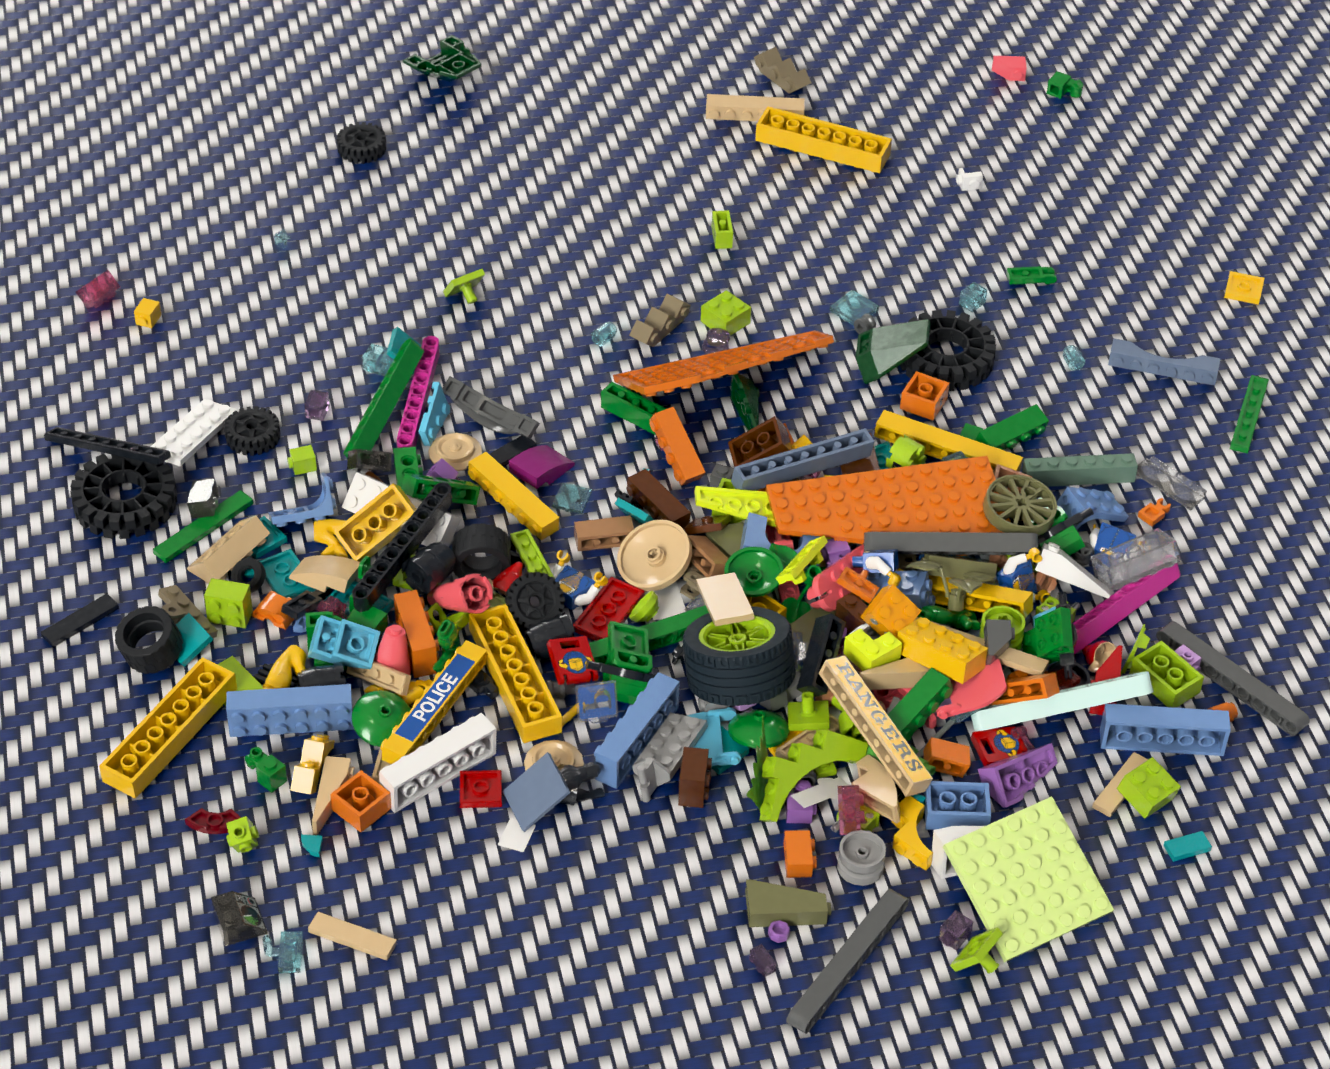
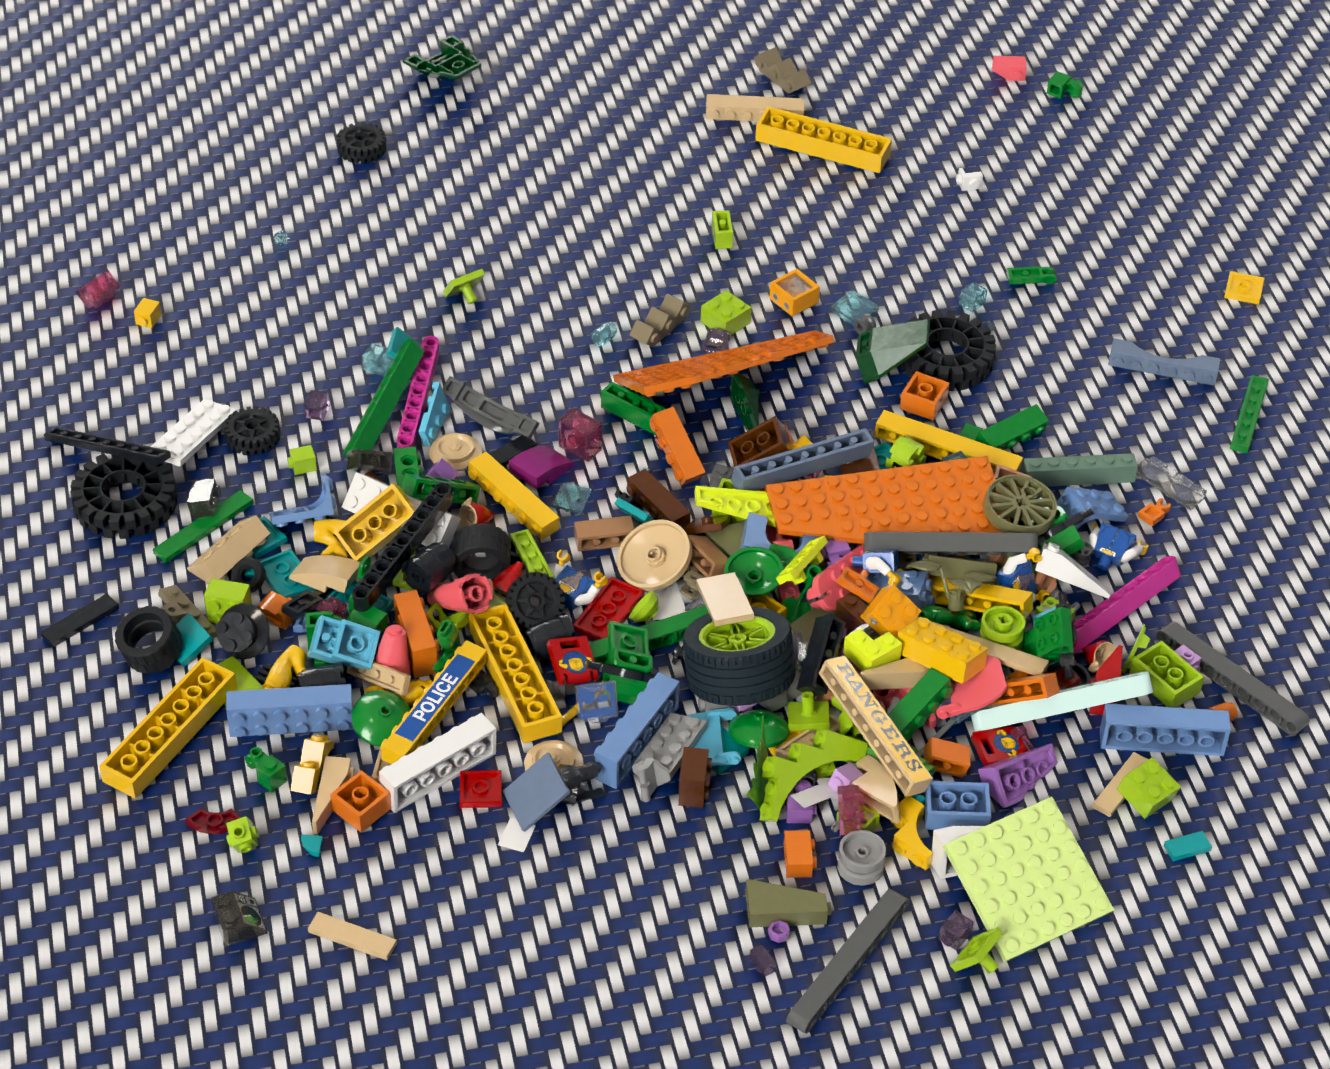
clear light blue plate [262,931,304,973] -> none
dark grey slope [984,619,1015,665] -> none
clear light blue brick [1063,345,1085,371] -> none
clear brick [1090,528,1181,590] -> none
none -> black piece [215,603,269,660]
none -> hat [459,497,495,529]
none -> clear pink brick [559,407,602,462]
none -> light orange piece [769,269,820,316]
none -> lavender brick [827,763,864,797]

